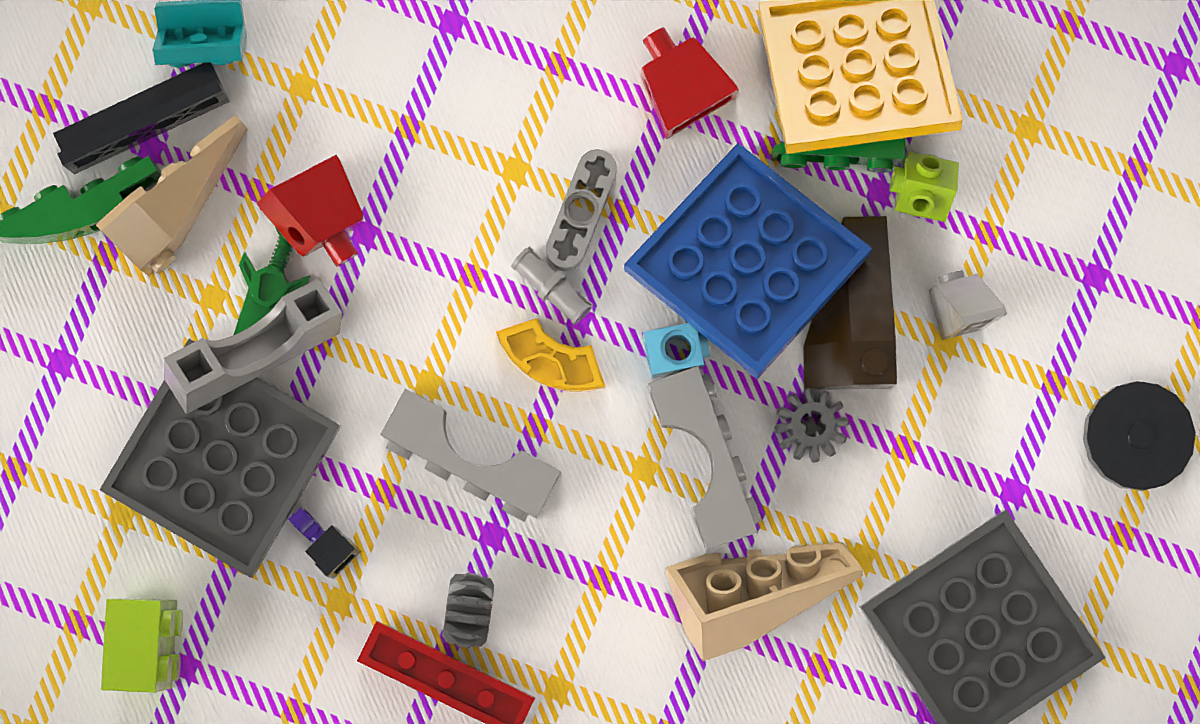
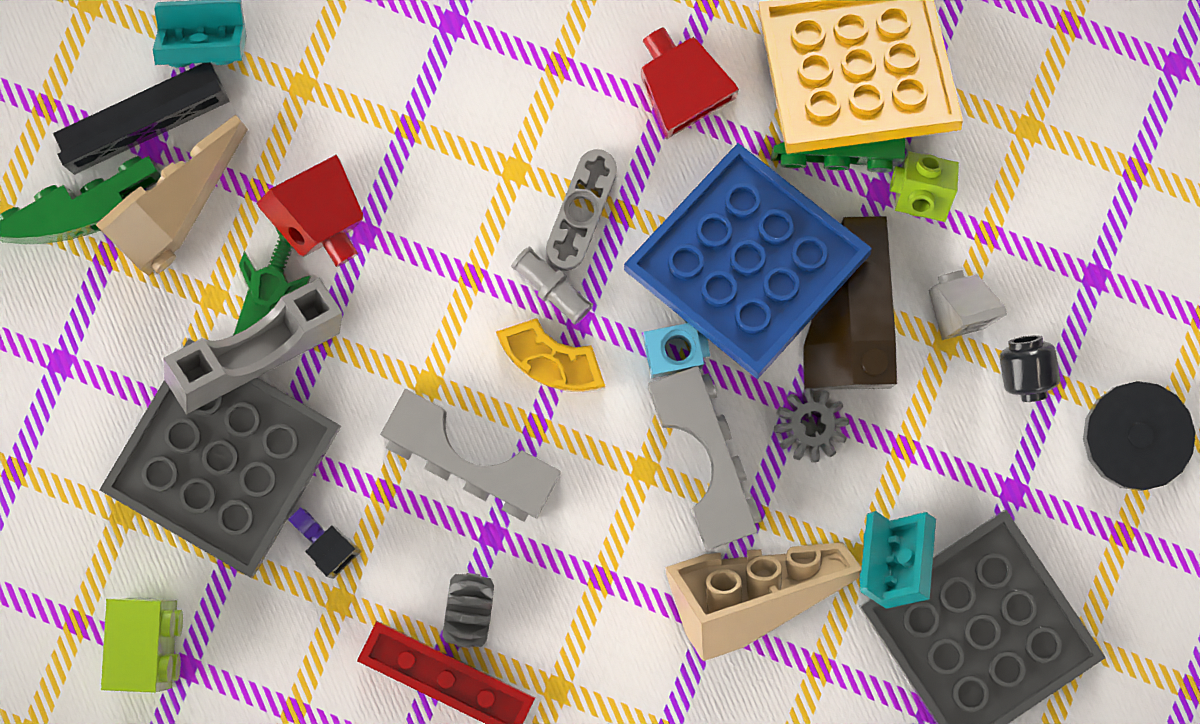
none -> teal bracket [860,511,936,609]
none -> black head [1000,335,1060,402]

